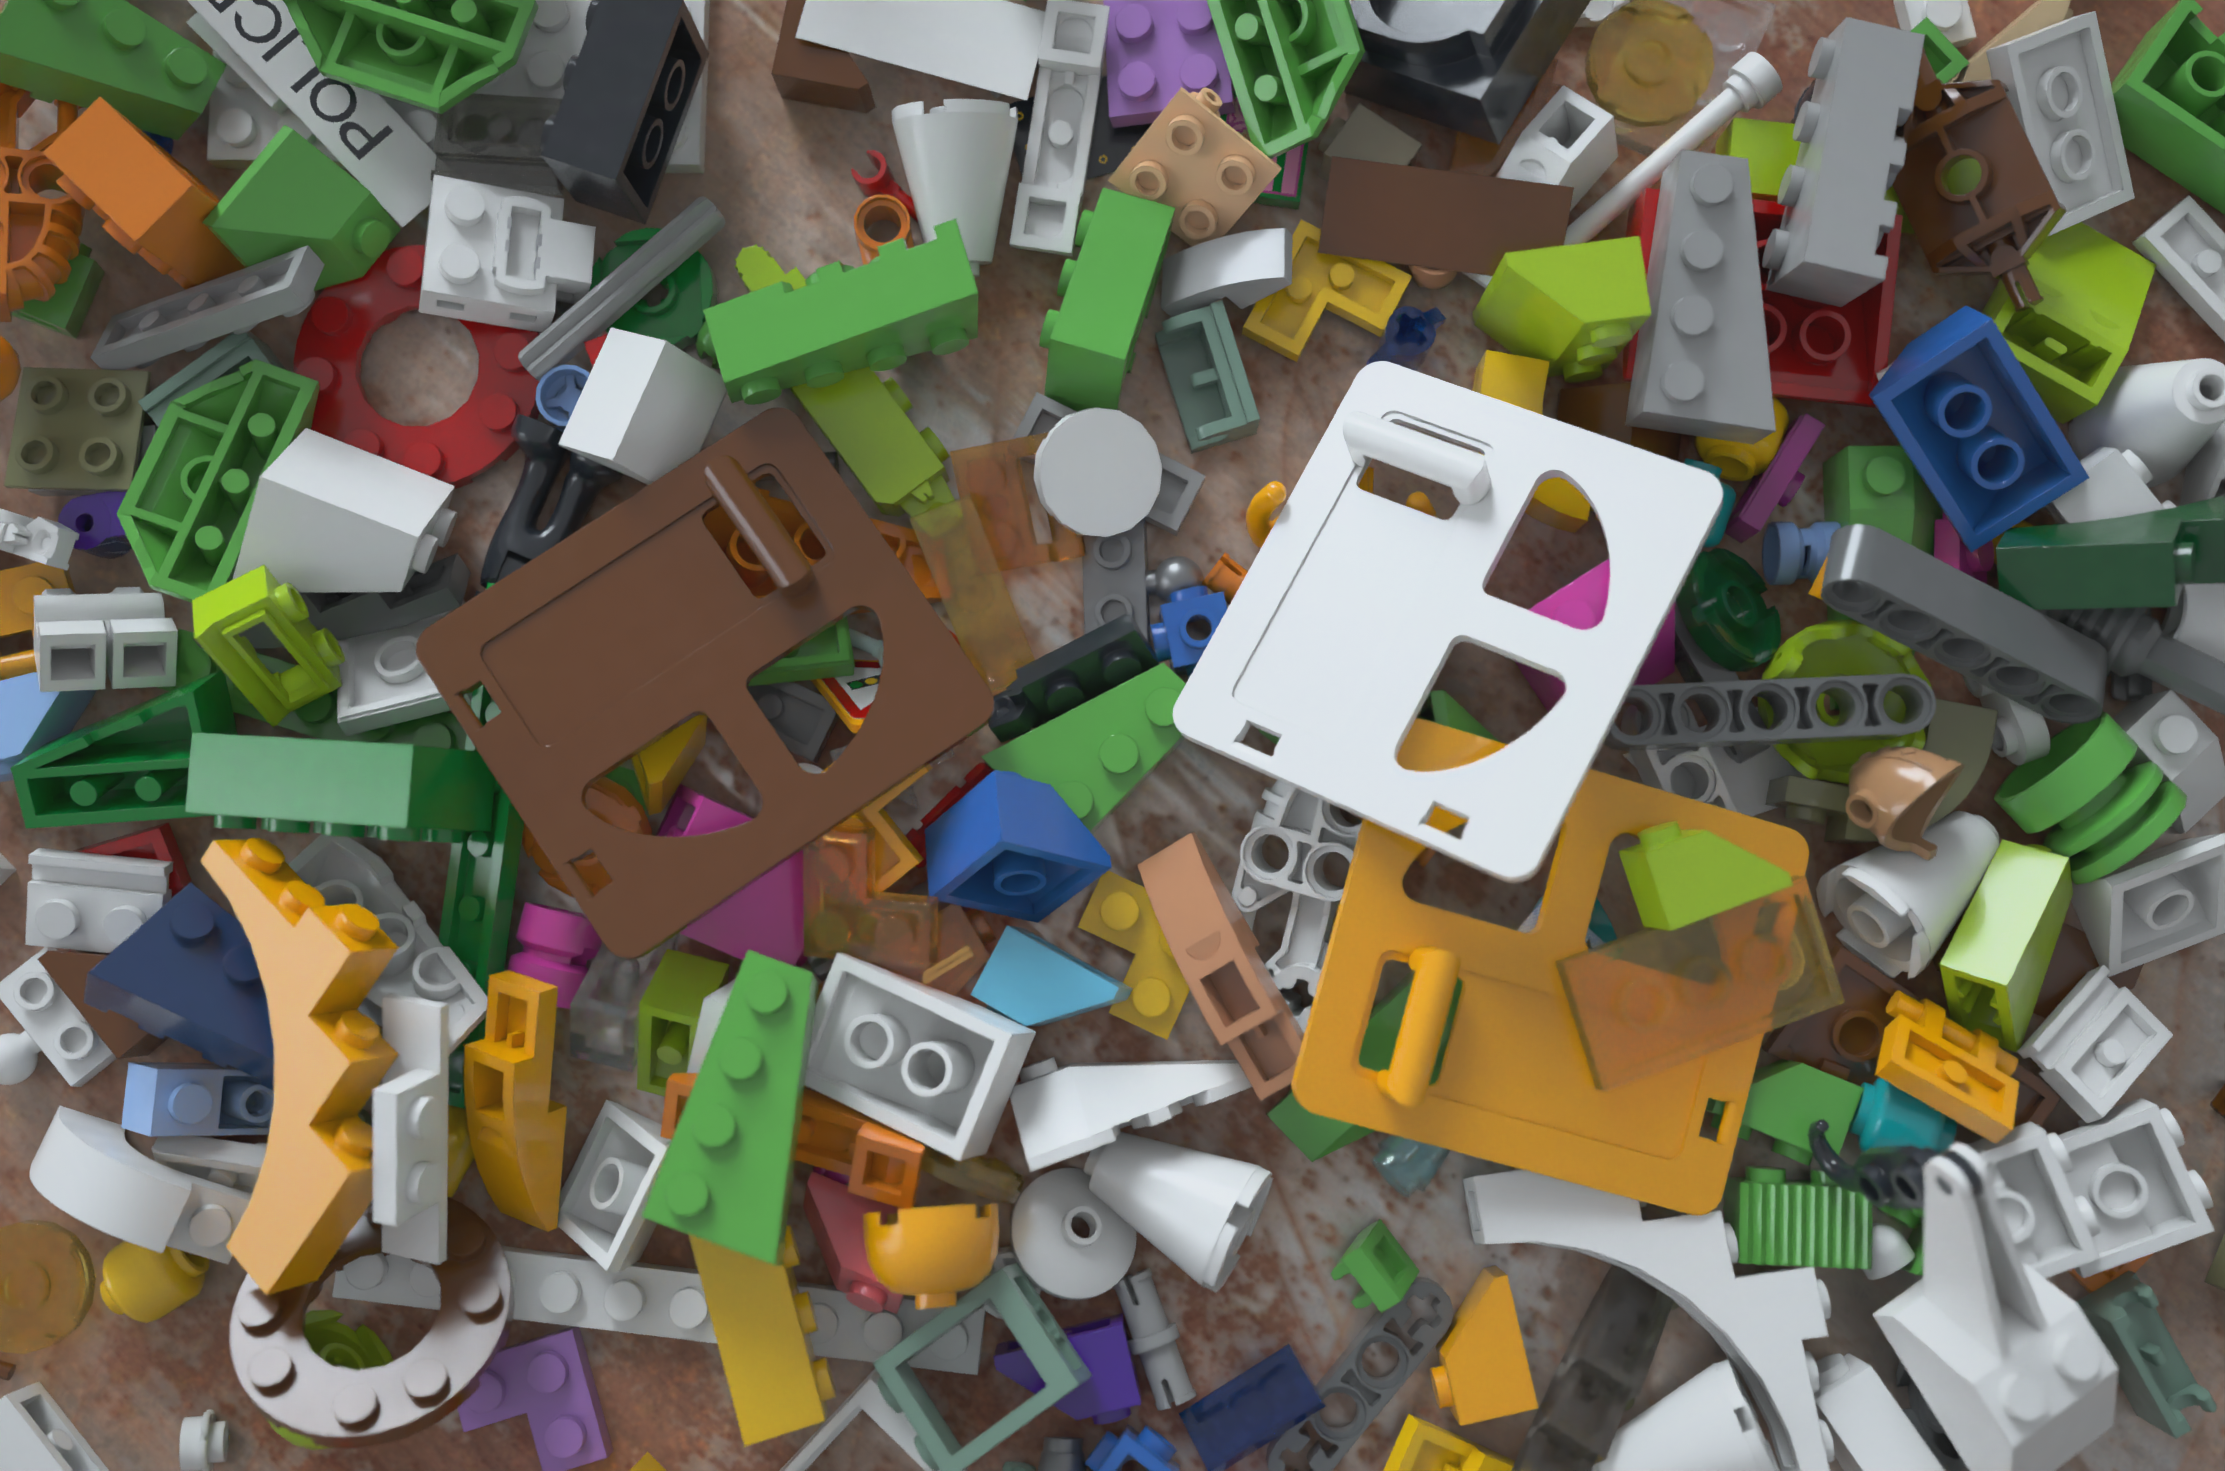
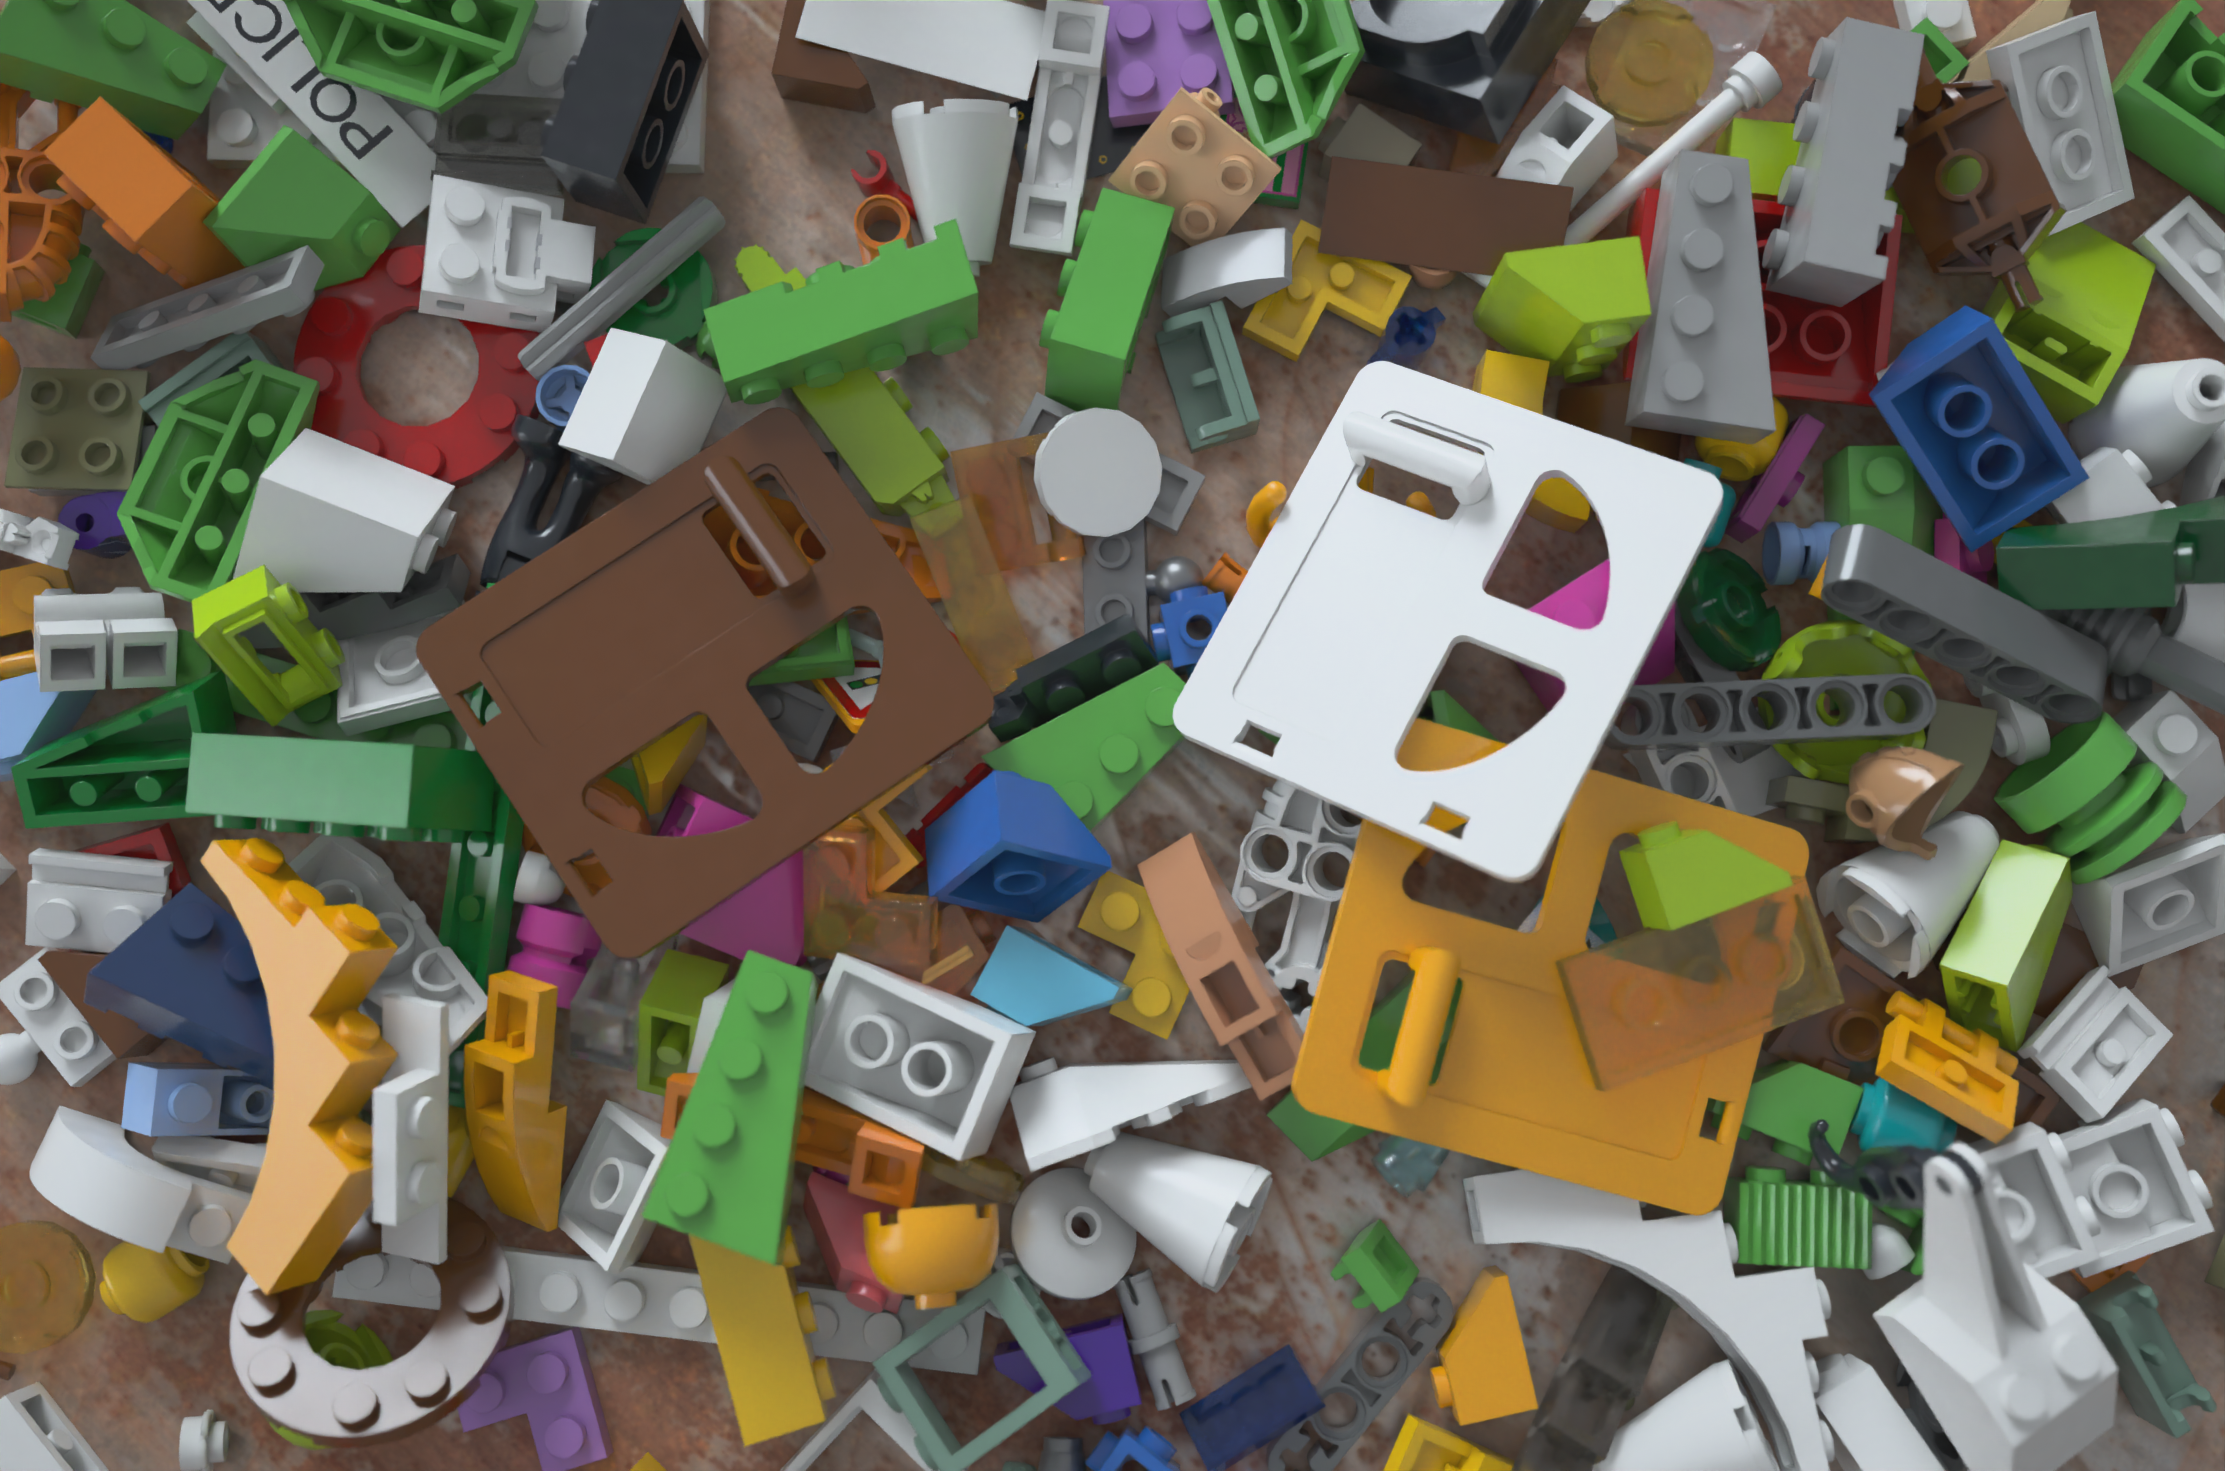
none -> white hinge [514,851,566,906]

